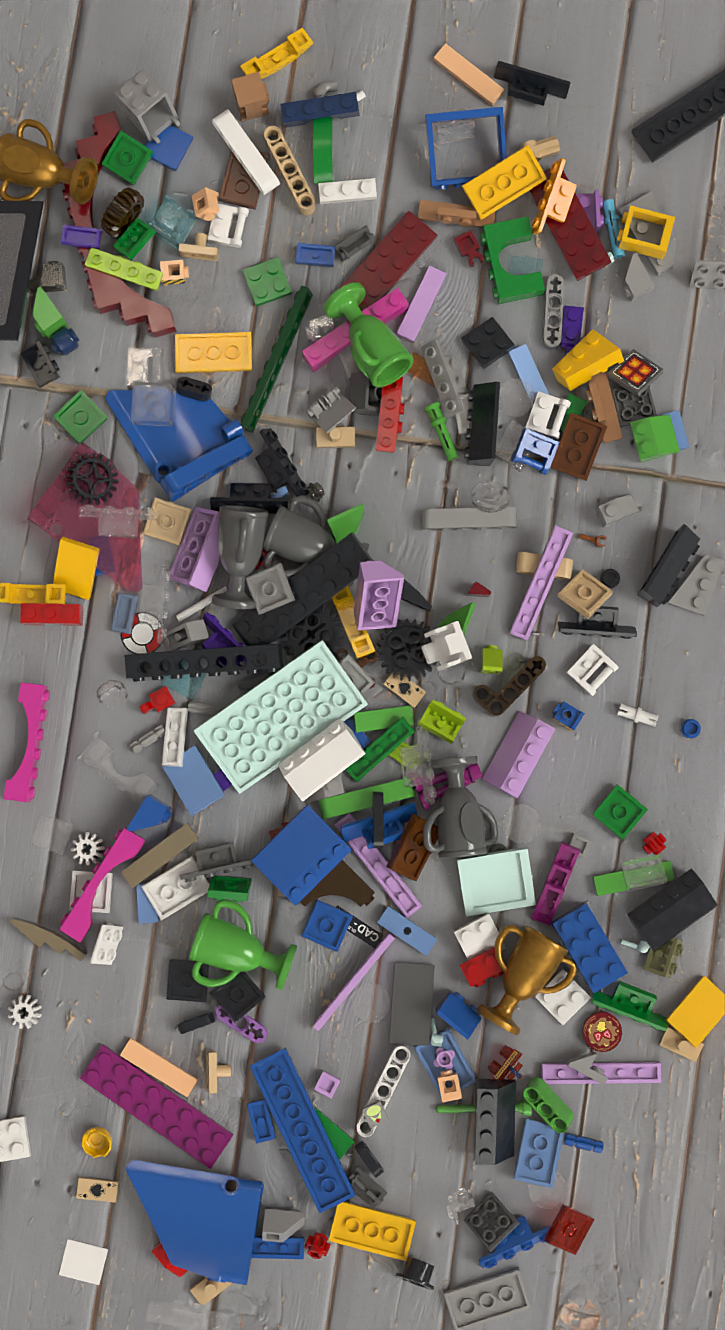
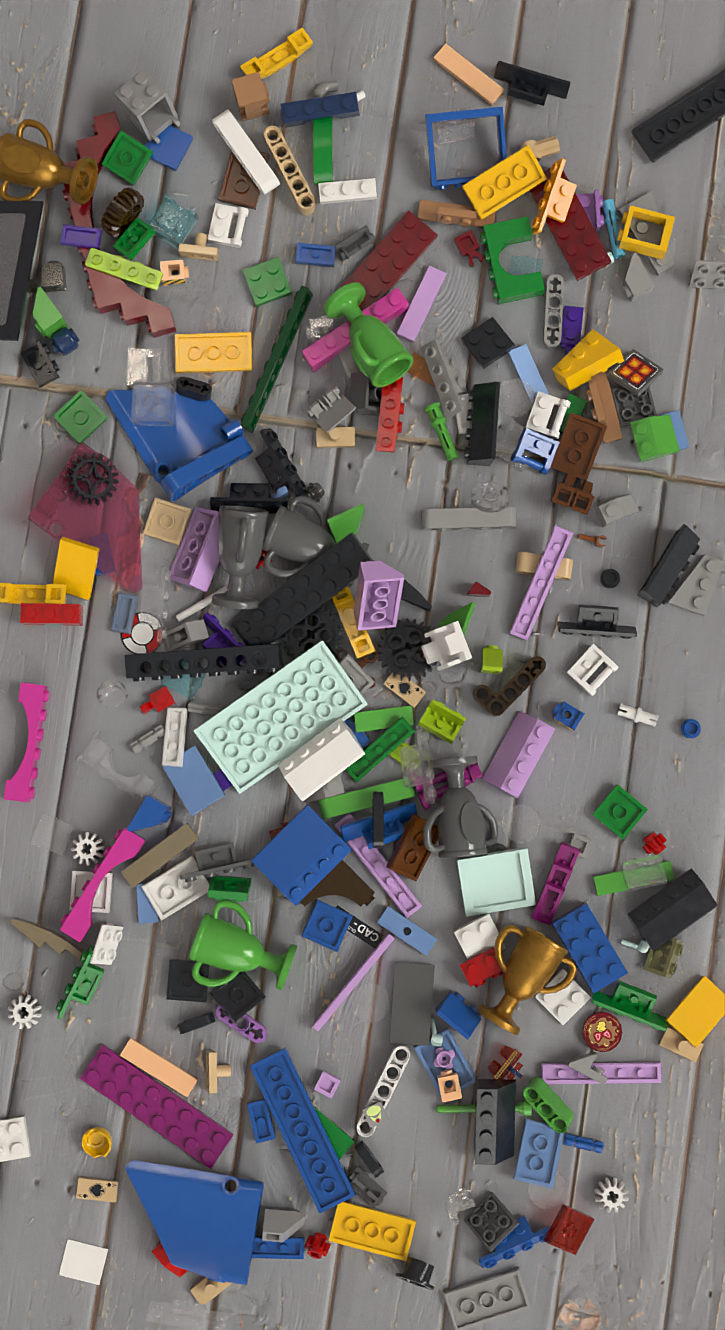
clear bracket [79,505,158,538] -> none
light nougat brick [192,187,220,221] -> none
light grey plate [245,563,295,615] -> none
tan tile [557,569,613,619] -> none
none -> green bracket [56,945,104,1020]
none -> reddish brown hips [551,473,595,515]
none -> white gear [594,1177,629,1213]

